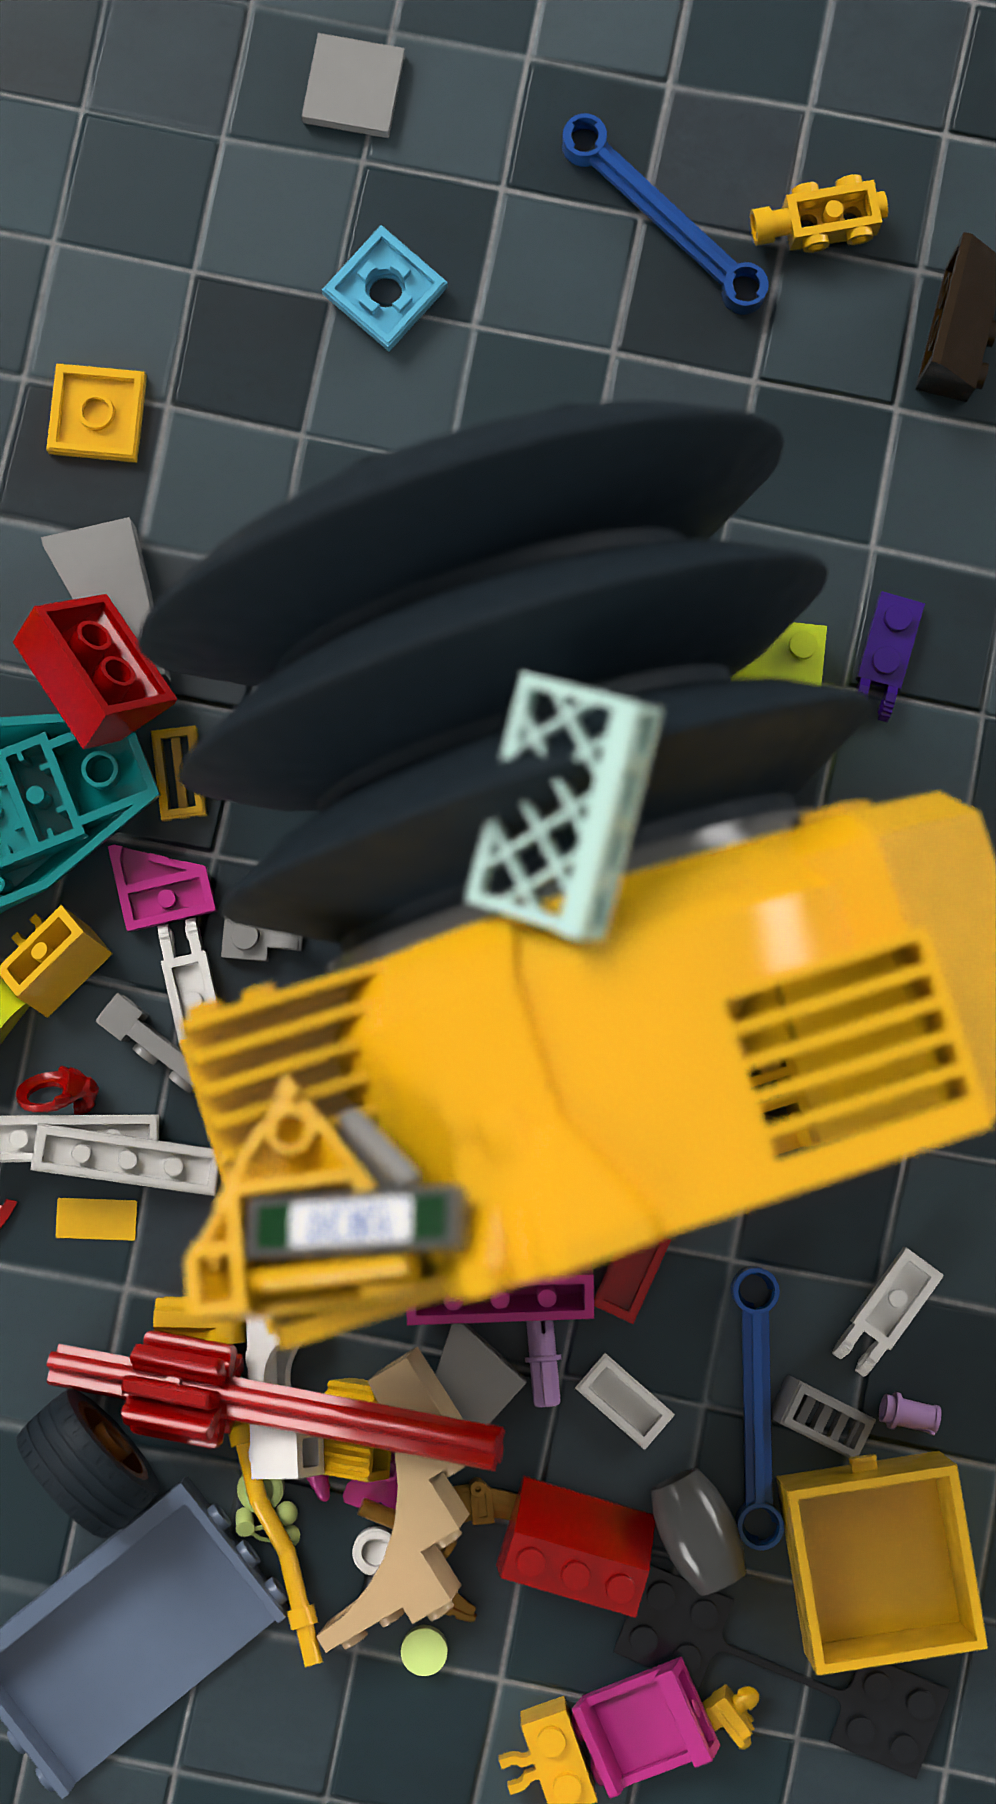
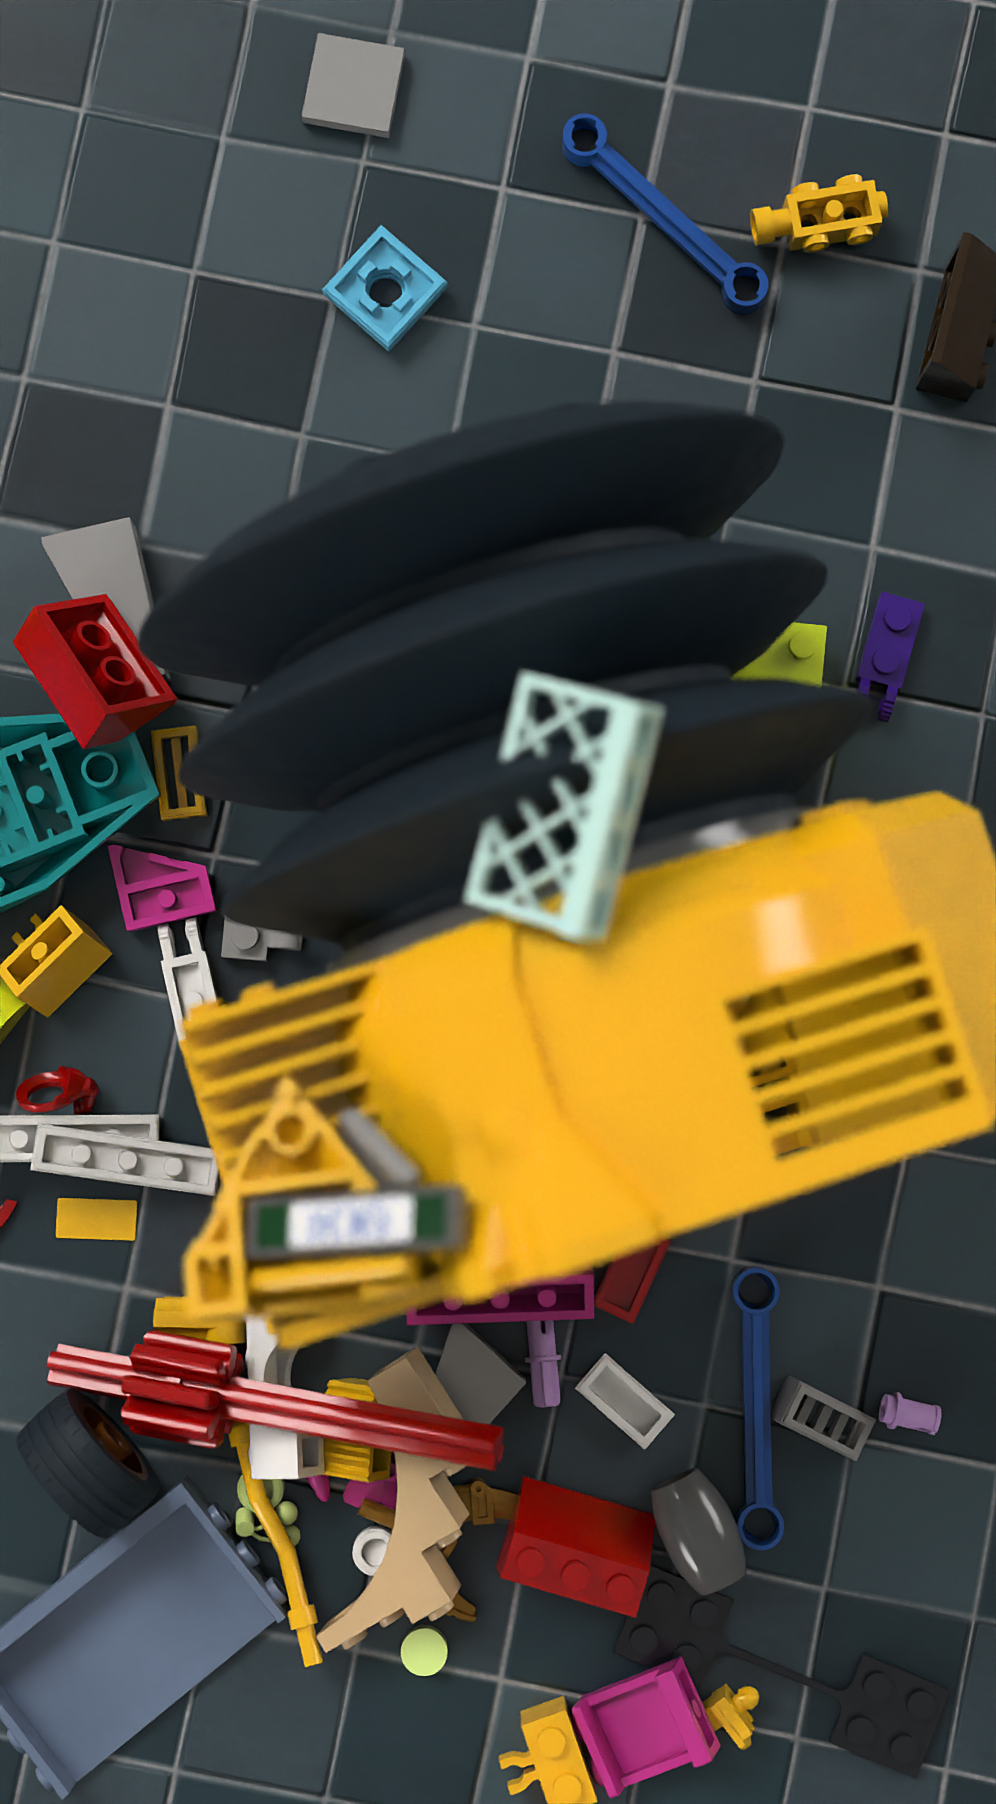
yellow tile [46,363,147,463] -> none
light grey plate [96,993,194,1093] -> none
yellow container [776,1451,988,1676] -> none
white hinge [832,1247,944,1377] -> none

